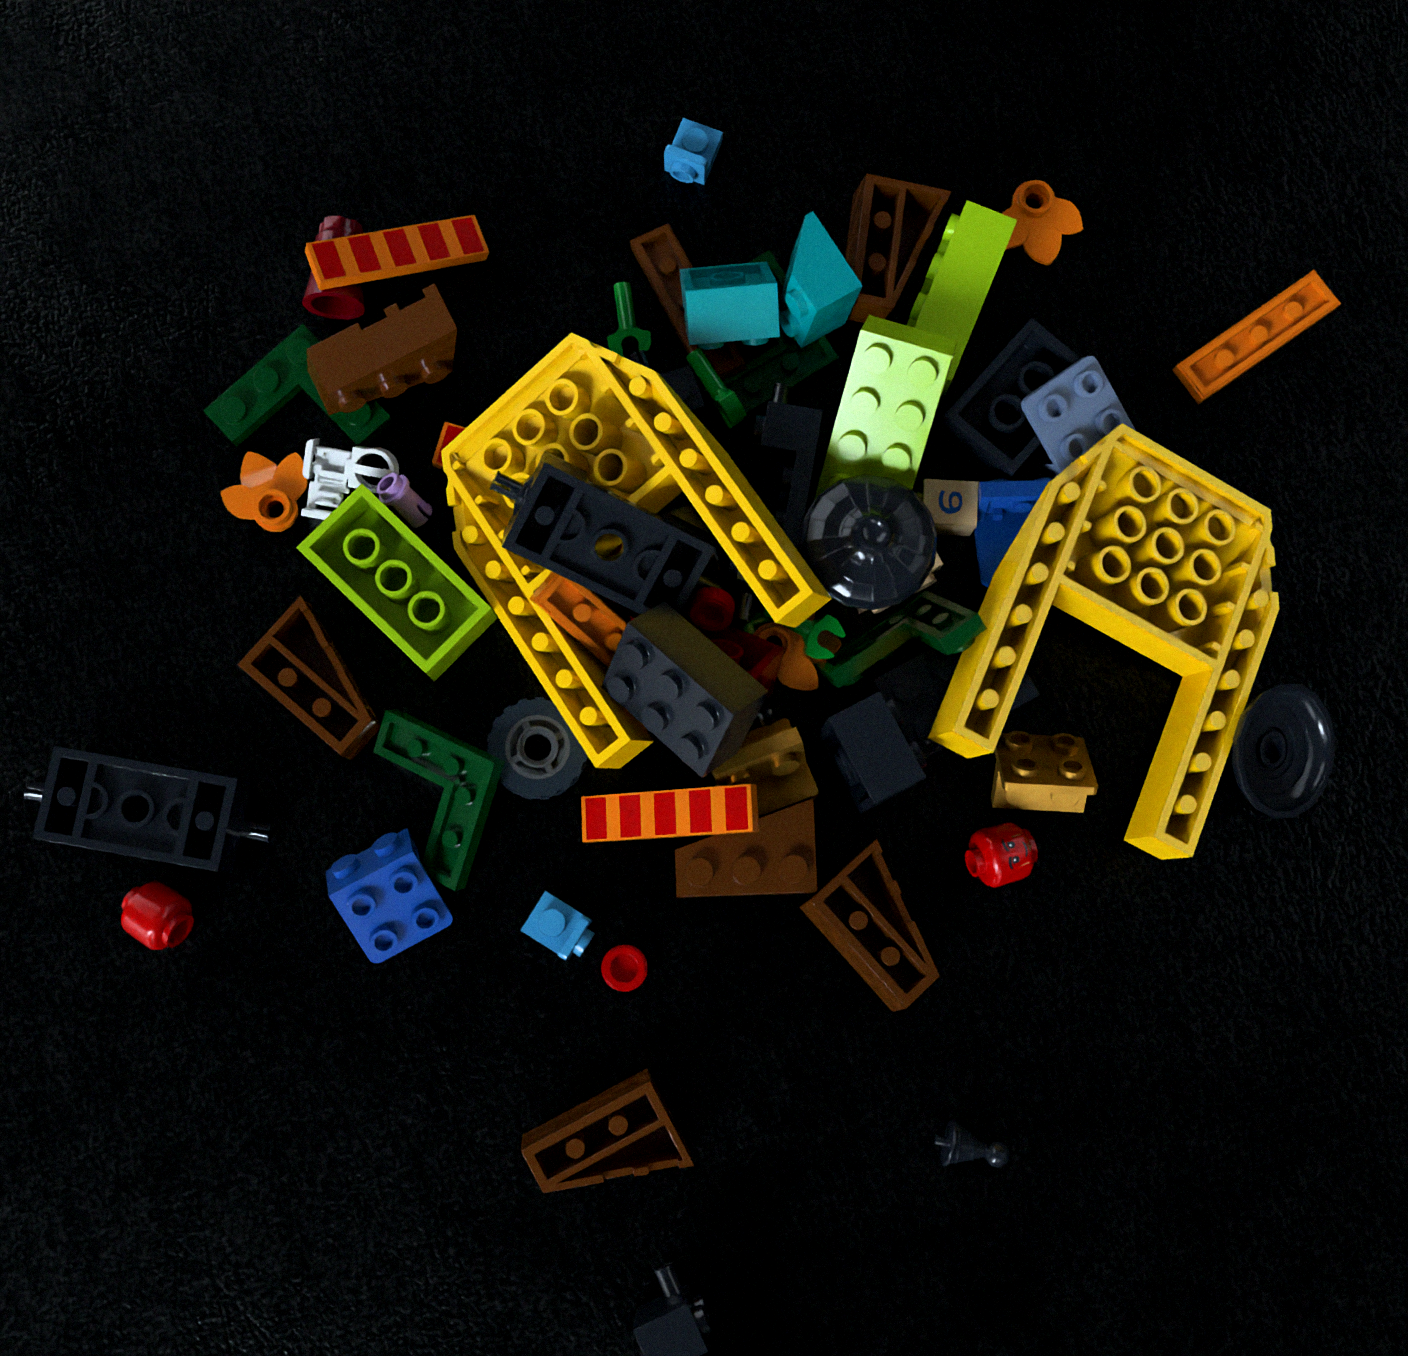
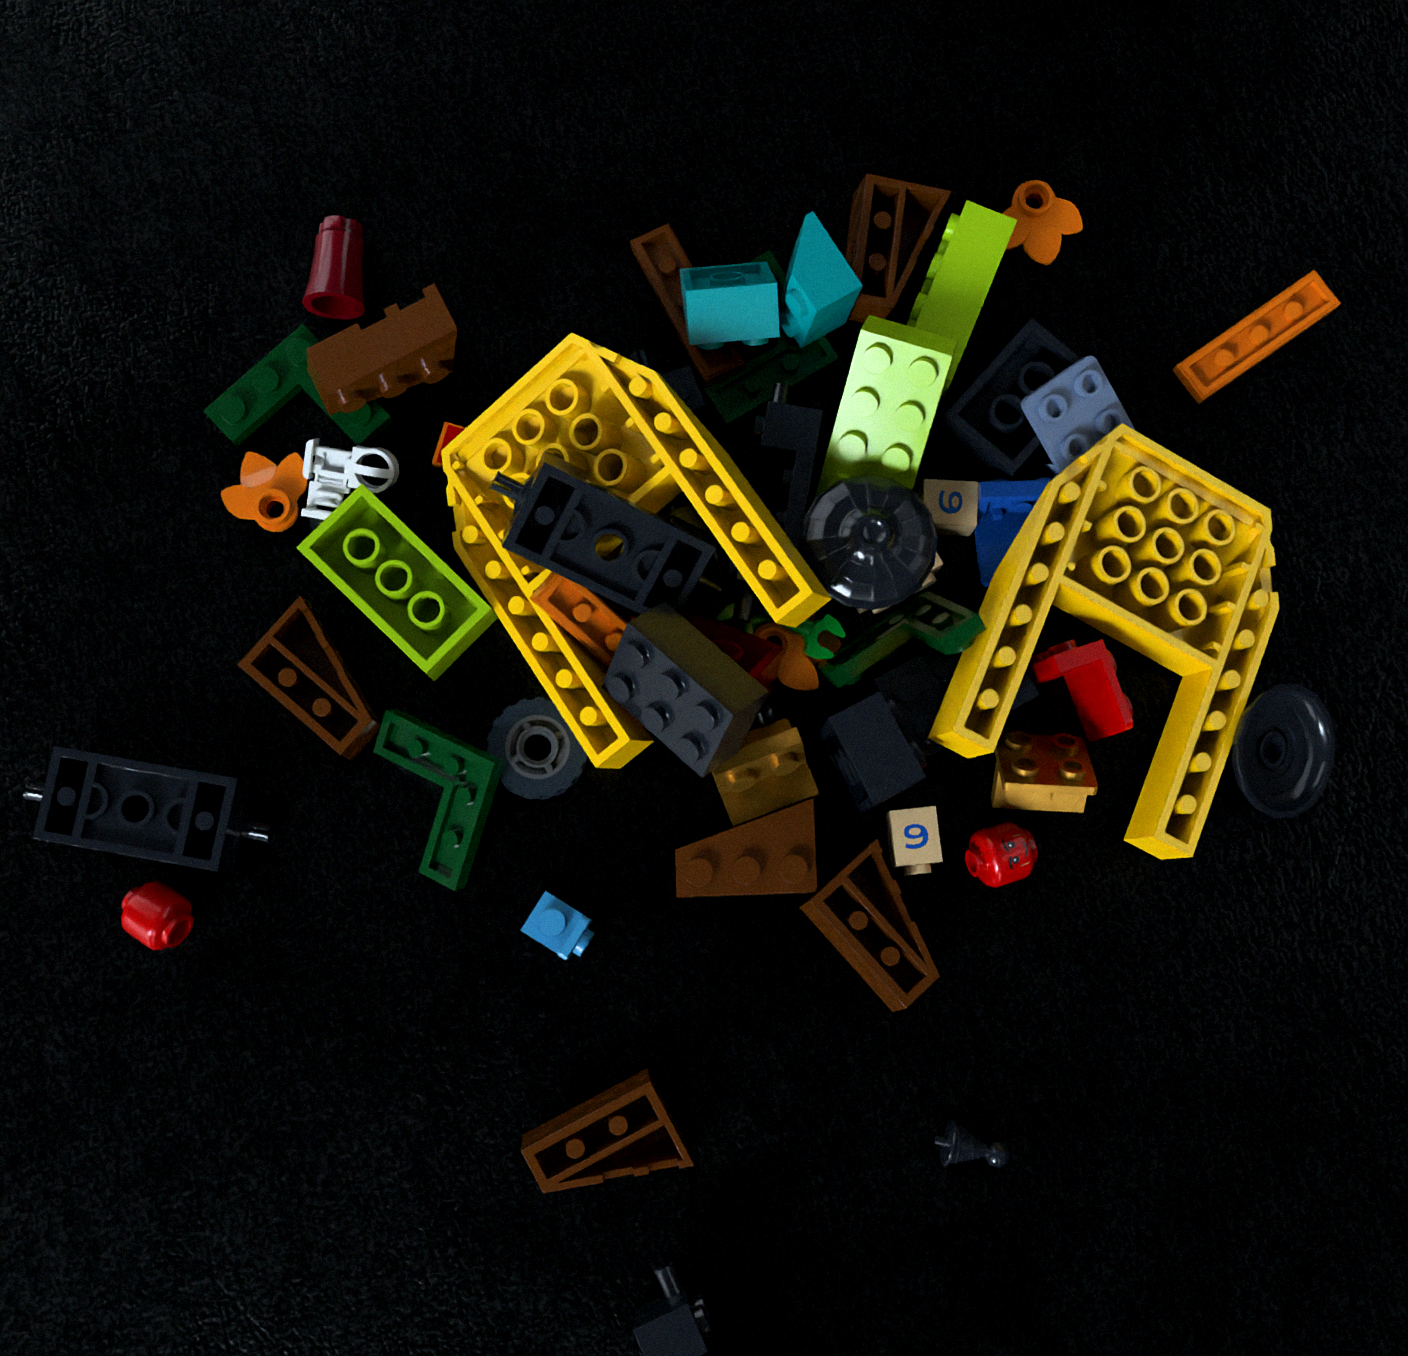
tile [305,215,489,290] -> none
blue bracket [326,828,453,963] -> none
lavender pin [376,473,433,528] -> none
tile [581,784,759,843] -> none
red tile [601,945,648,992] -> none
green bar [607,282,652,357] -> none
dark azure bracket [664,118,723,185] -> none
green bar [685,348,747,429] -> none
red tile [688,587,736,631] -> none
none -> tan brick [885,806,943,876]
none -> red bracket [1026,639,1133,742]

